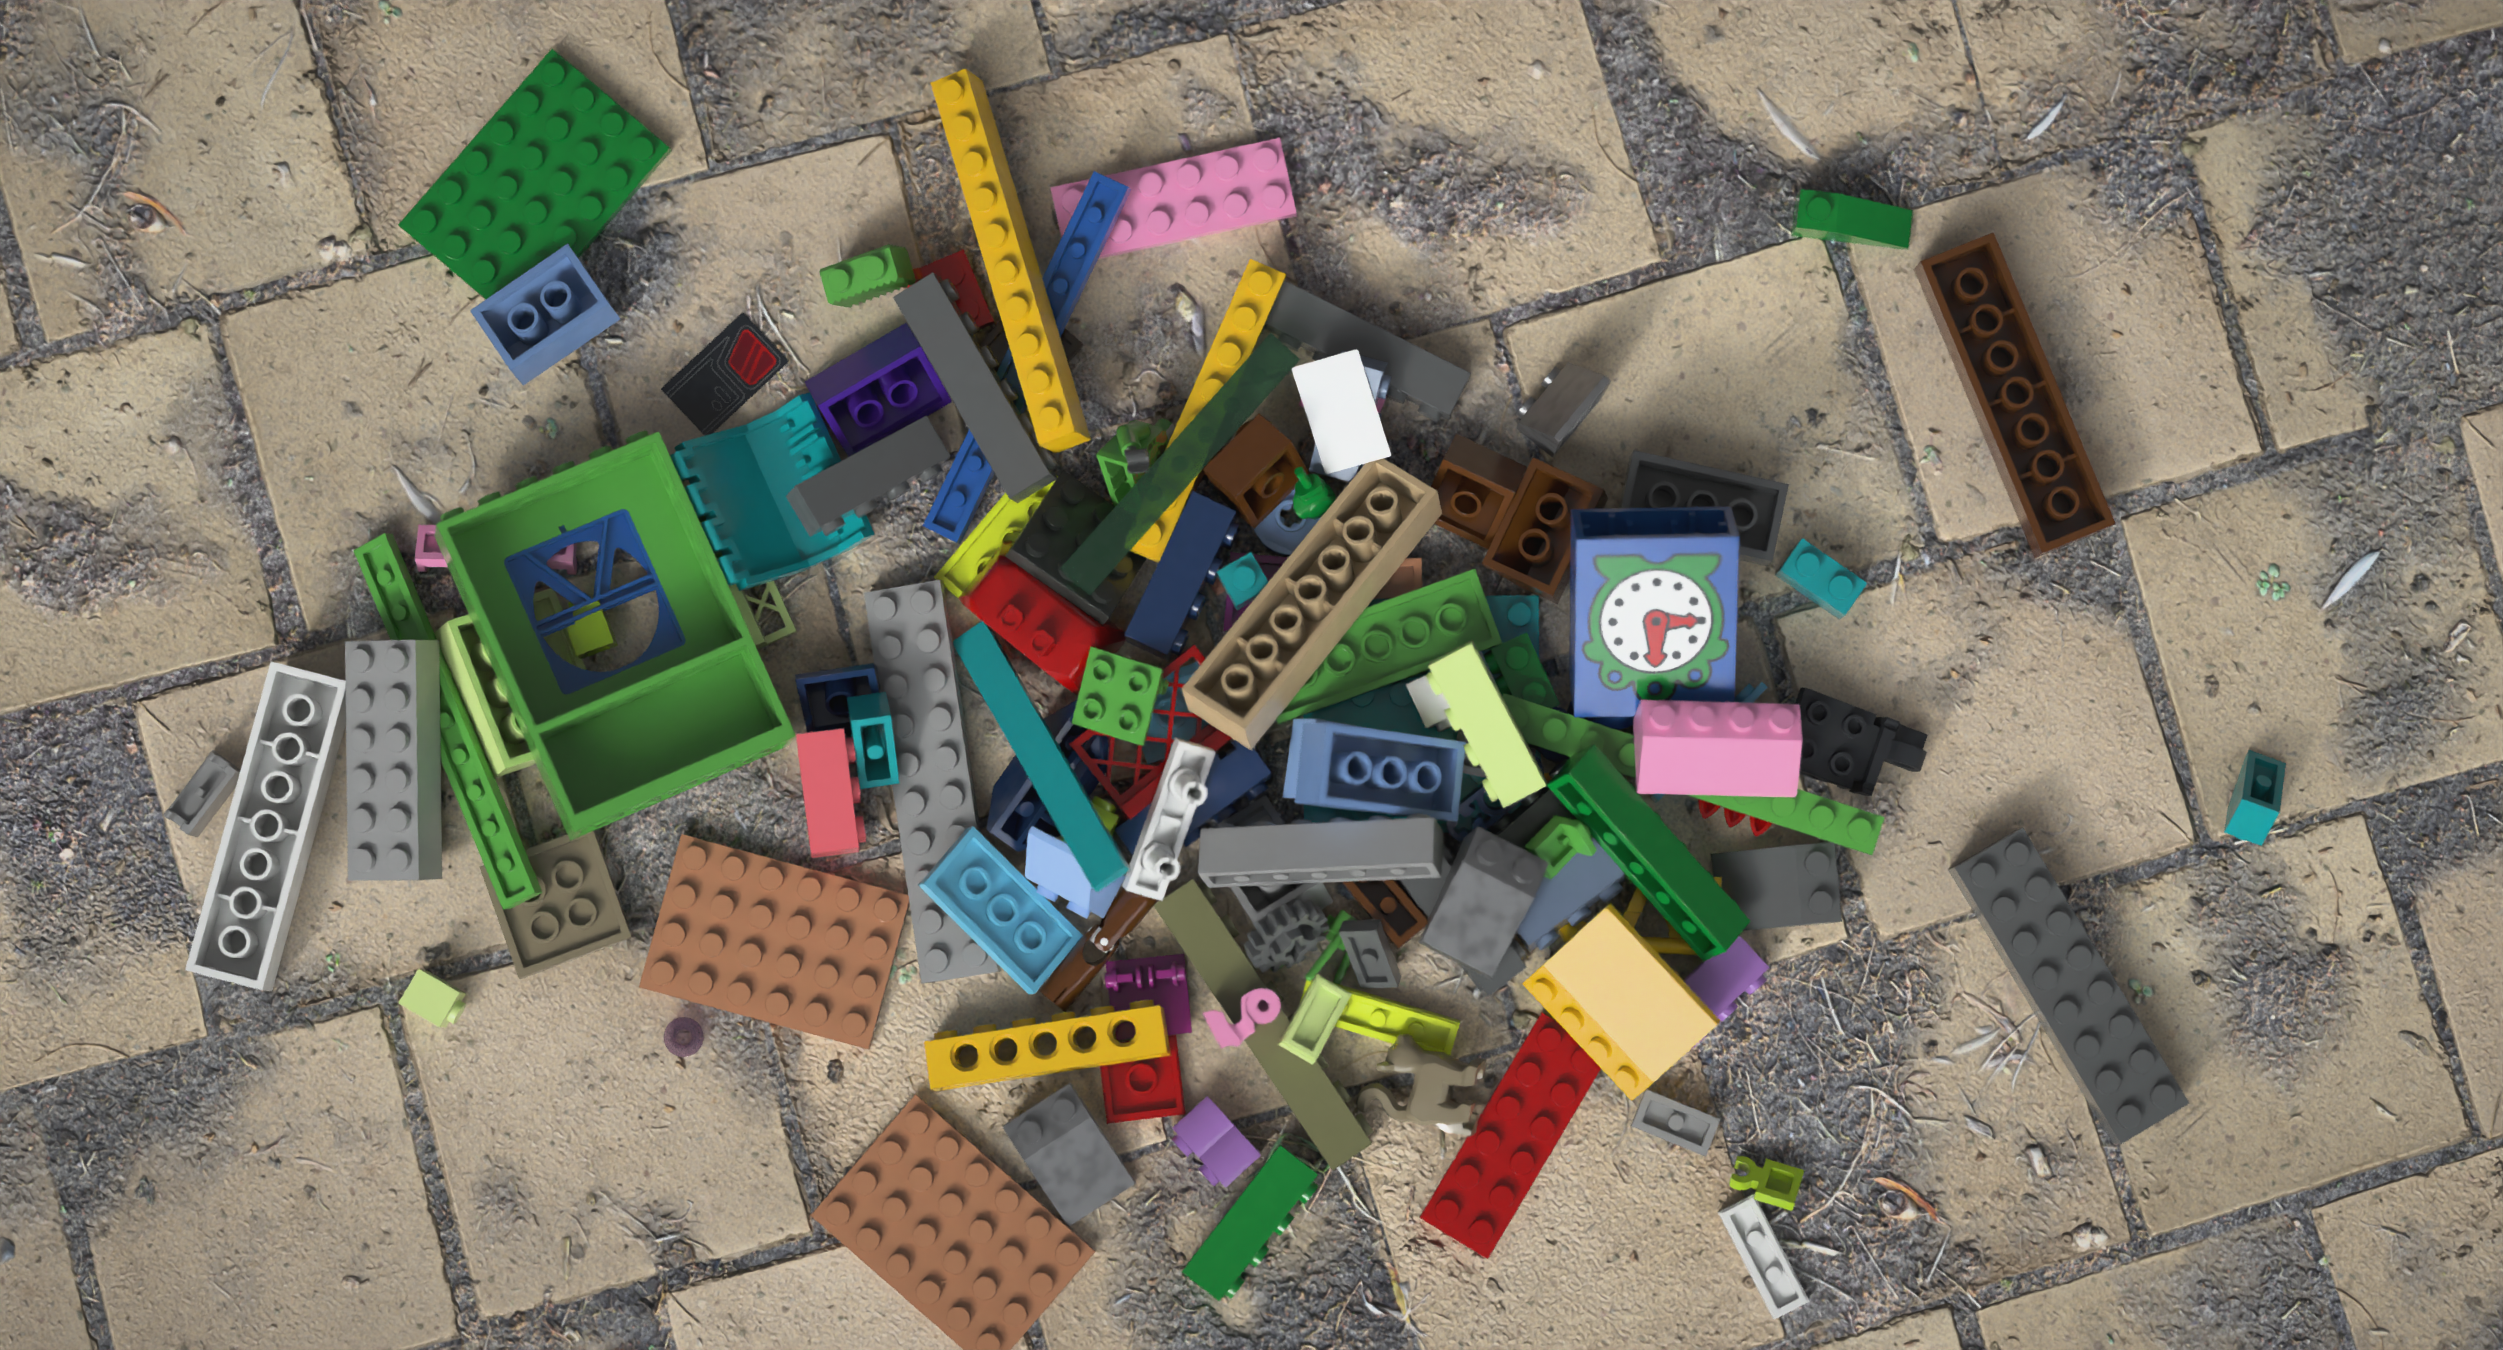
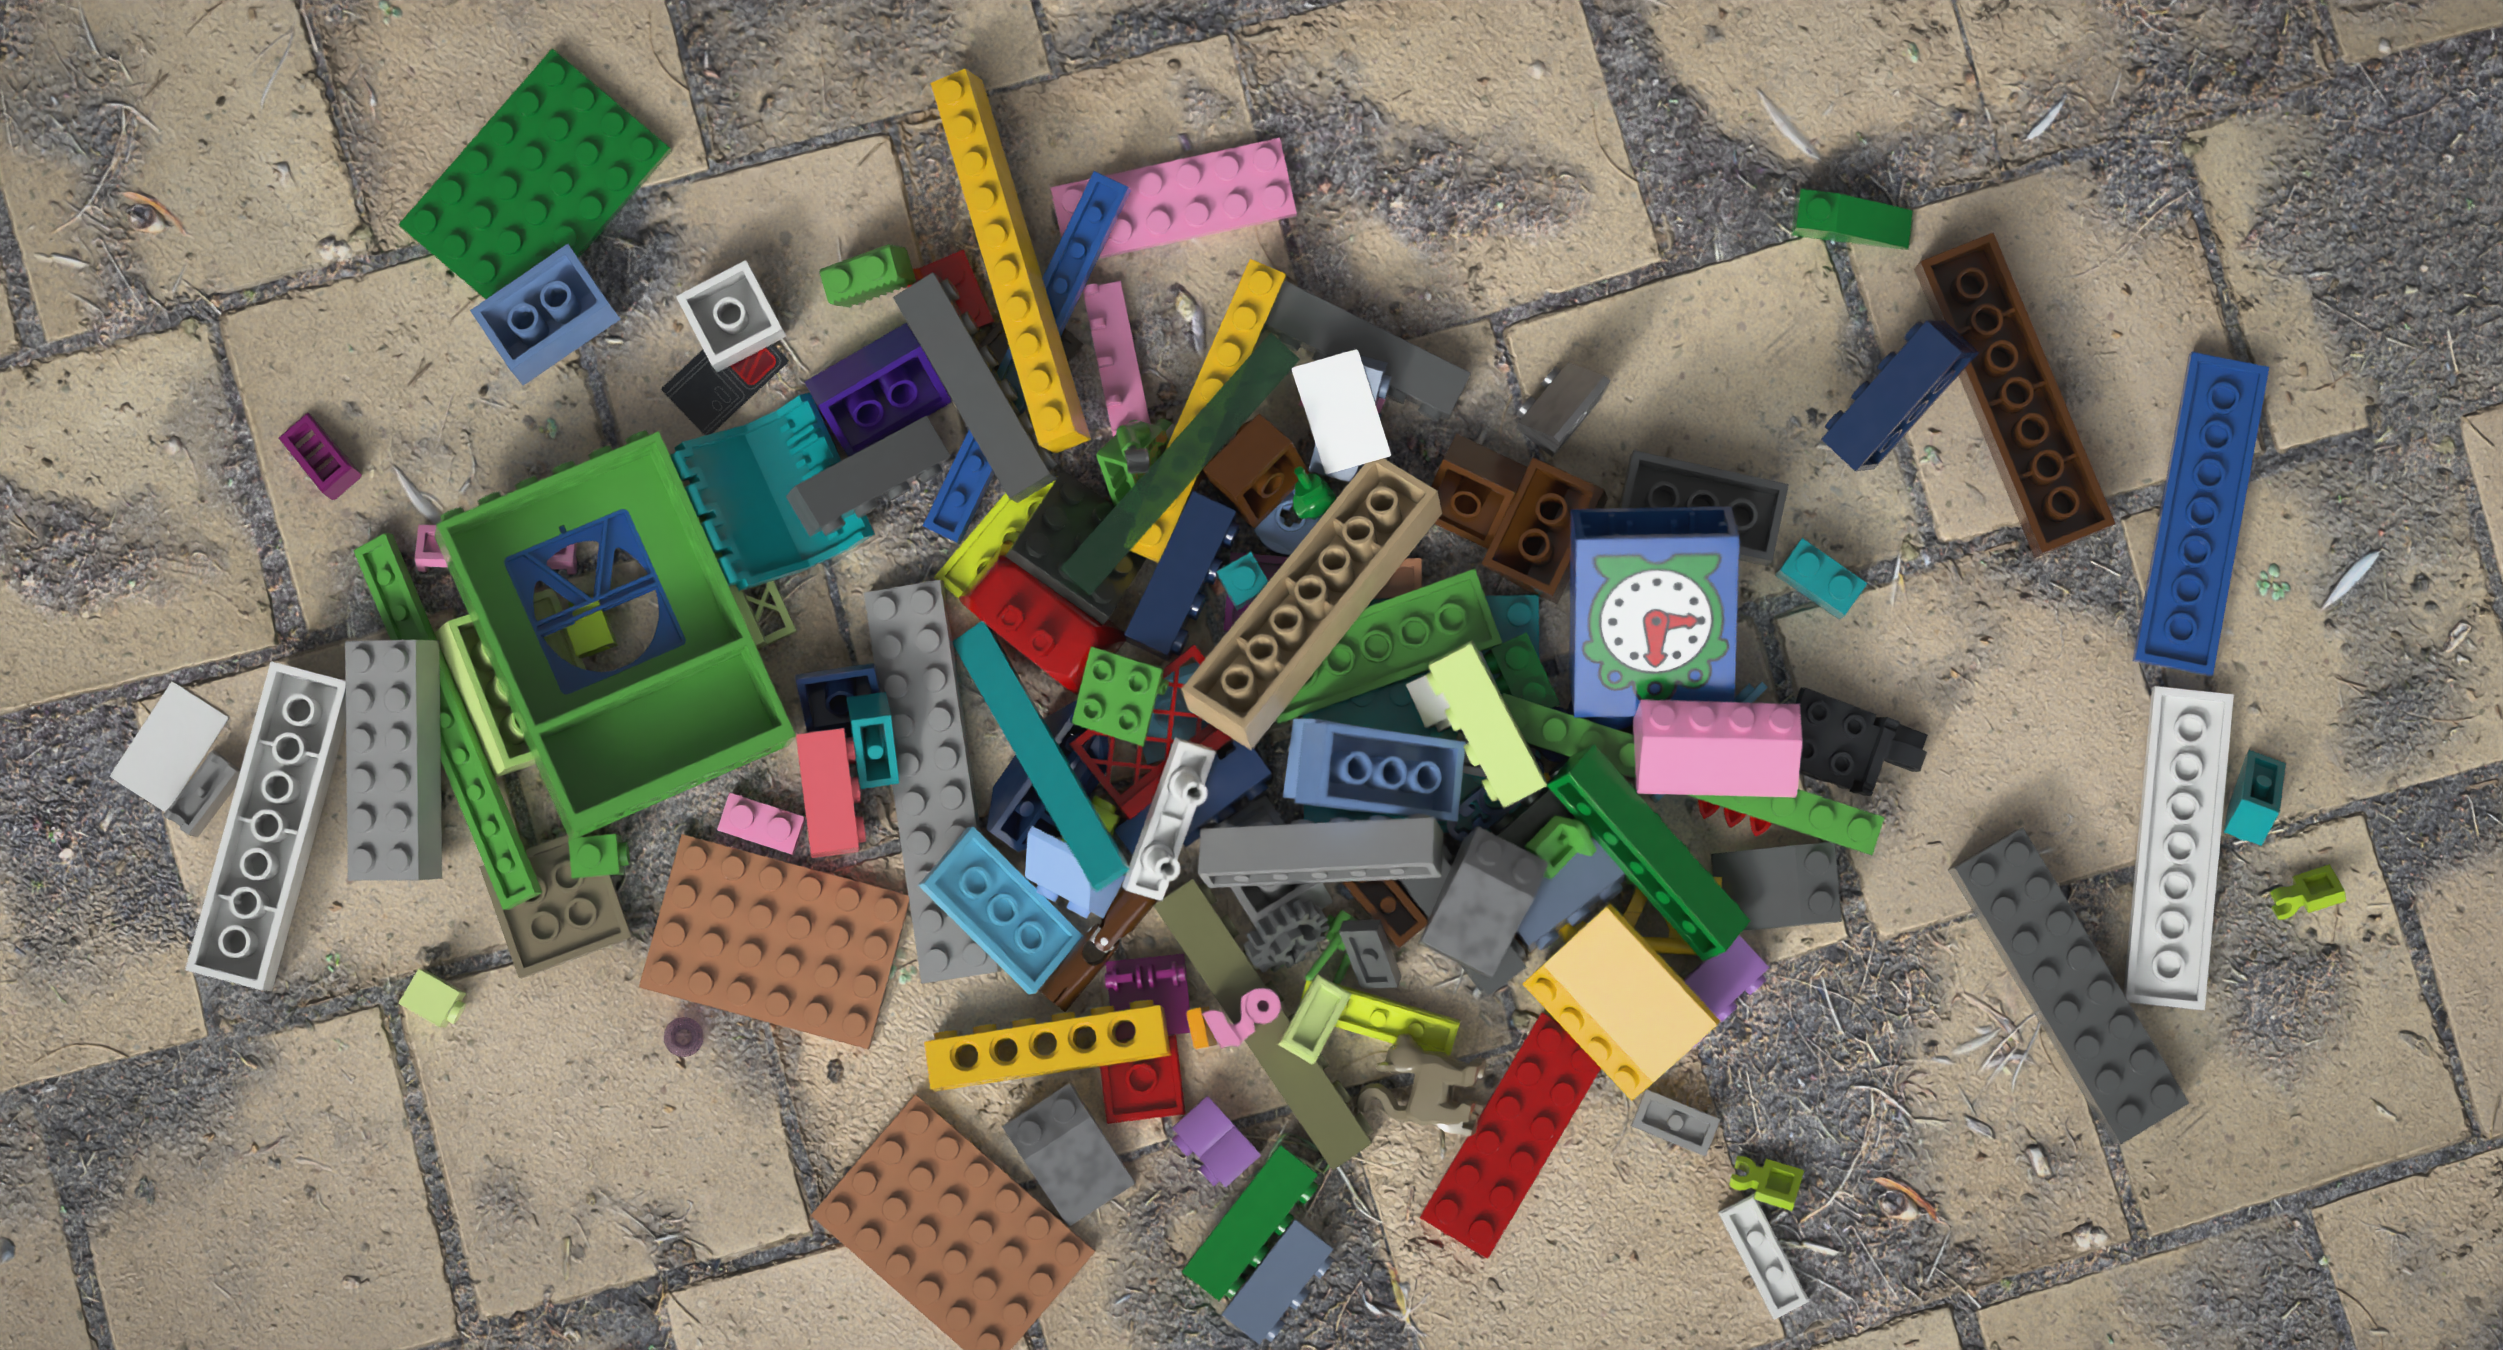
none -> white sticker [110,682,229,812]
none -> magenta slope [279,413,362,500]
none -> bright green bracket [568,834,630,879]
none -> white brick [676,260,787,373]
none -> bright pink plate [717,793,806,855]
none -> bright pink hinge [1083,281,1150,437]
none -> light orange tile [1186,1006,1217,1049]
none -> sand blue brick [1222,1218,1334,1345]
none -> dark blue brick [1821,320,1979,472]
none -> white plate [2123,686,2234,1011]
none -> blue plate [2132,352,2269,676]
none -> lime plate [2270,864,2346,920]

